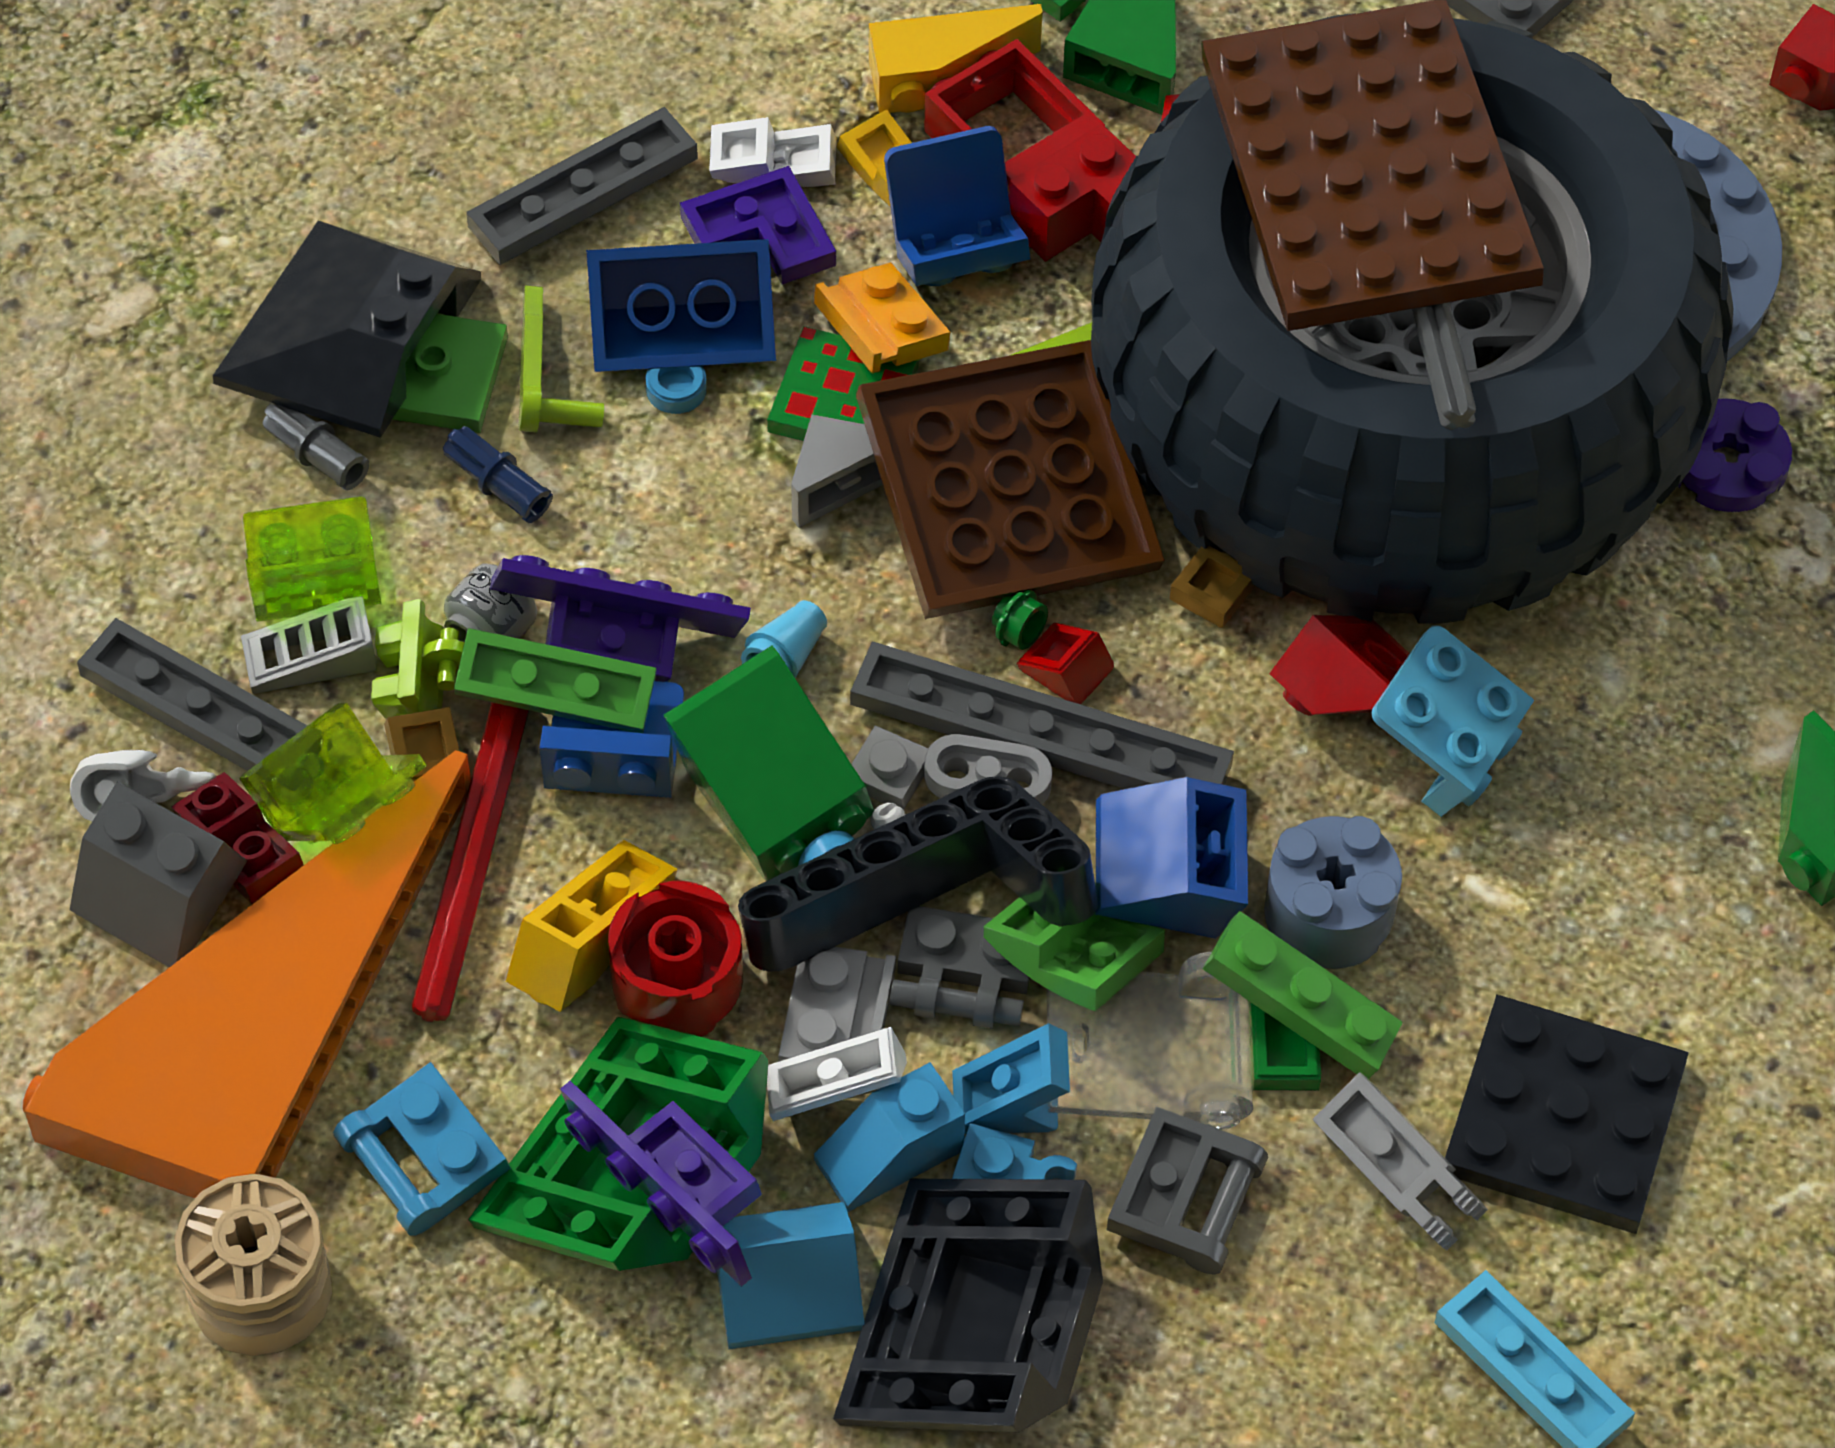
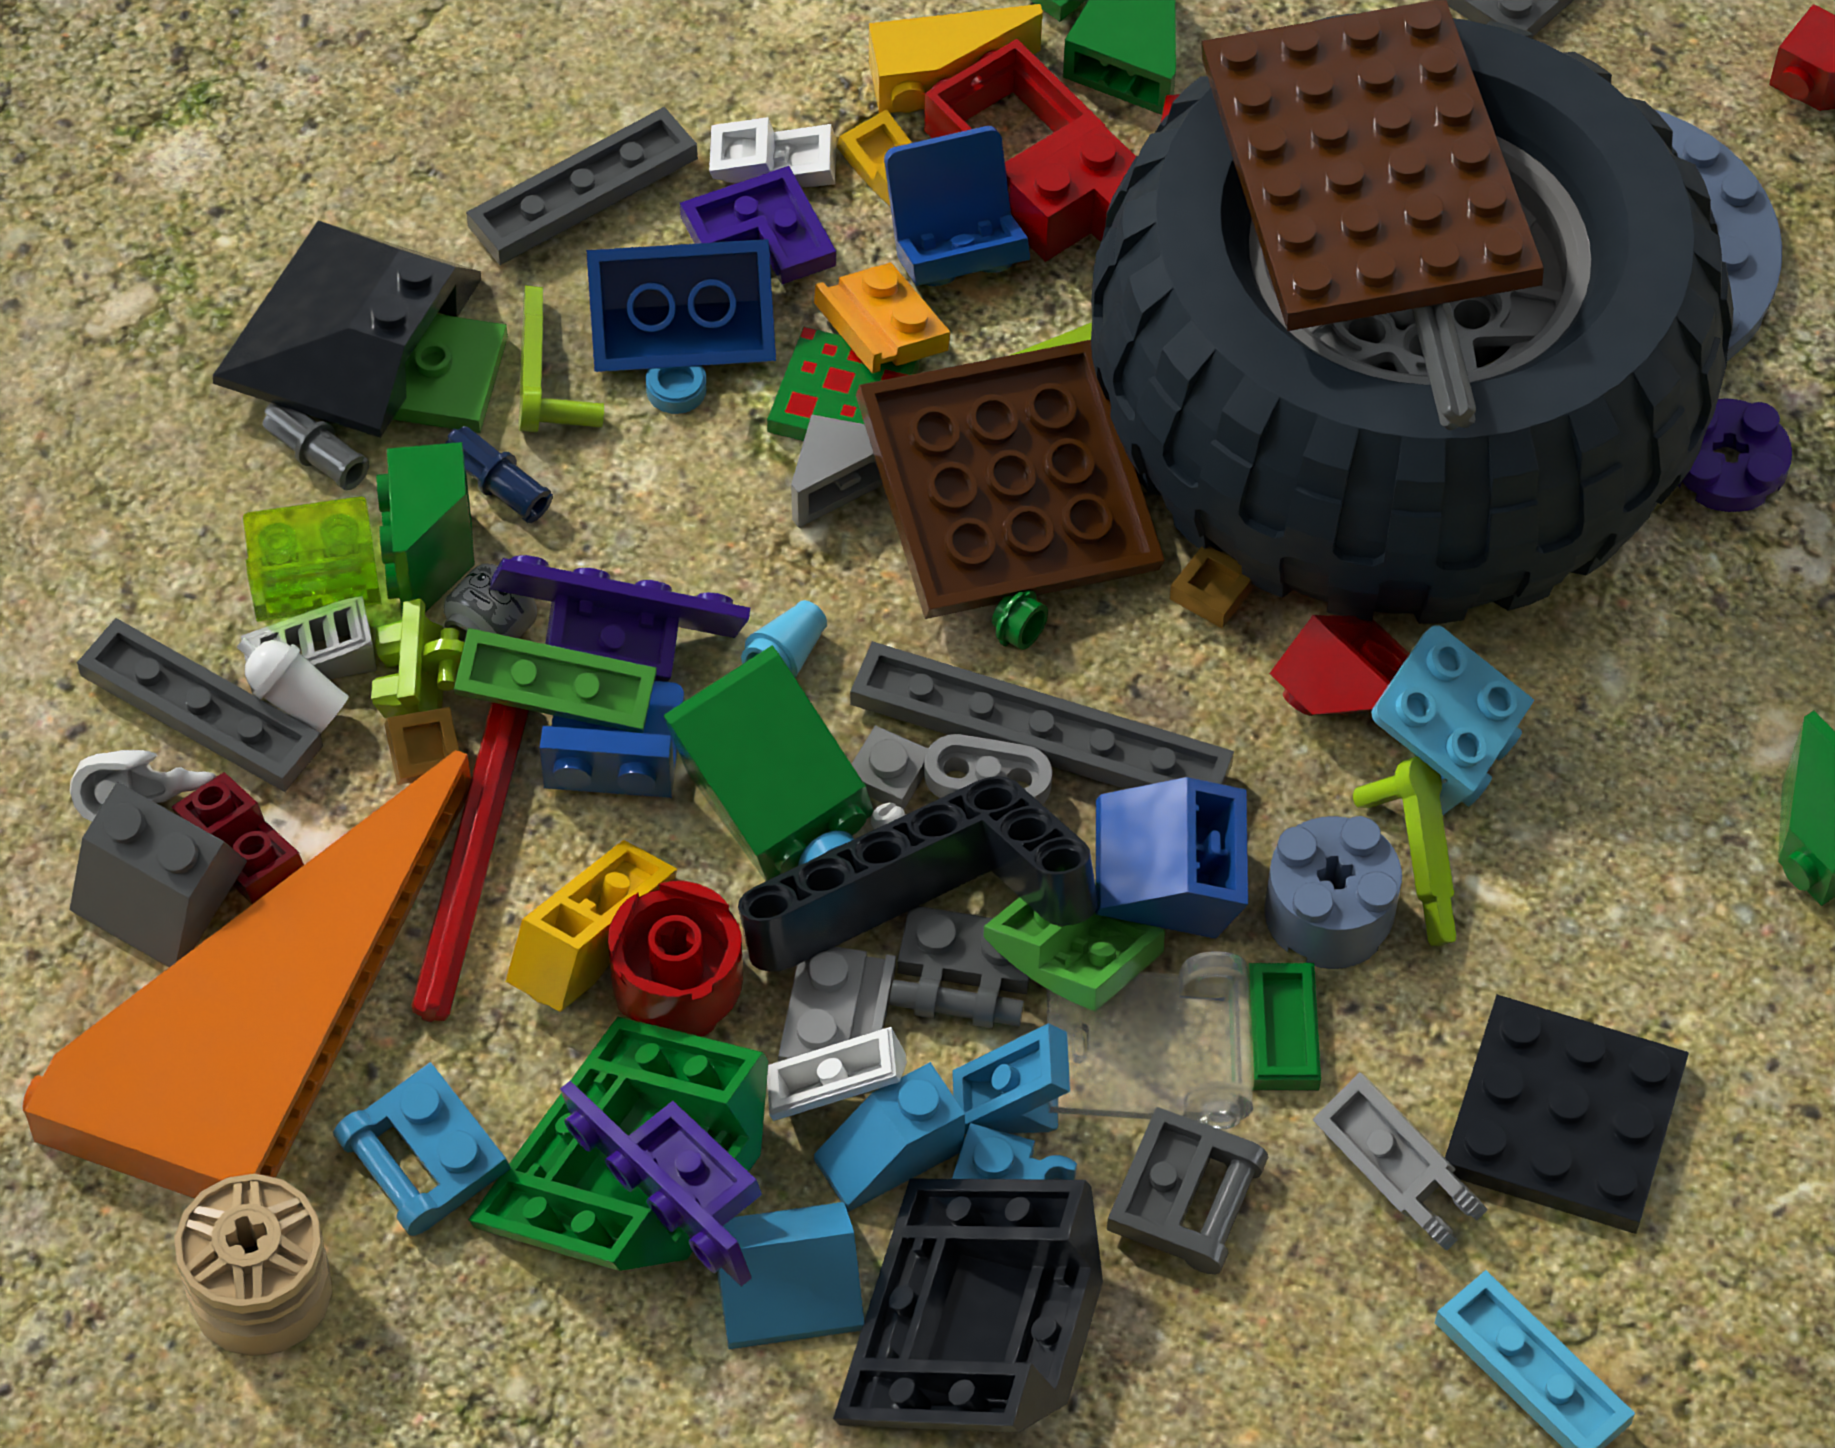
clear neon green bracket [239,703,427,844] -> none
red slope [1017,622,1114,704] -> none
bright green plate [1203,911,1403,1079] -> none
none -> white piece [236,638,349,733]
none -> green slope [376,442,475,614]
none -> lime piece [1353,756,1456,946]

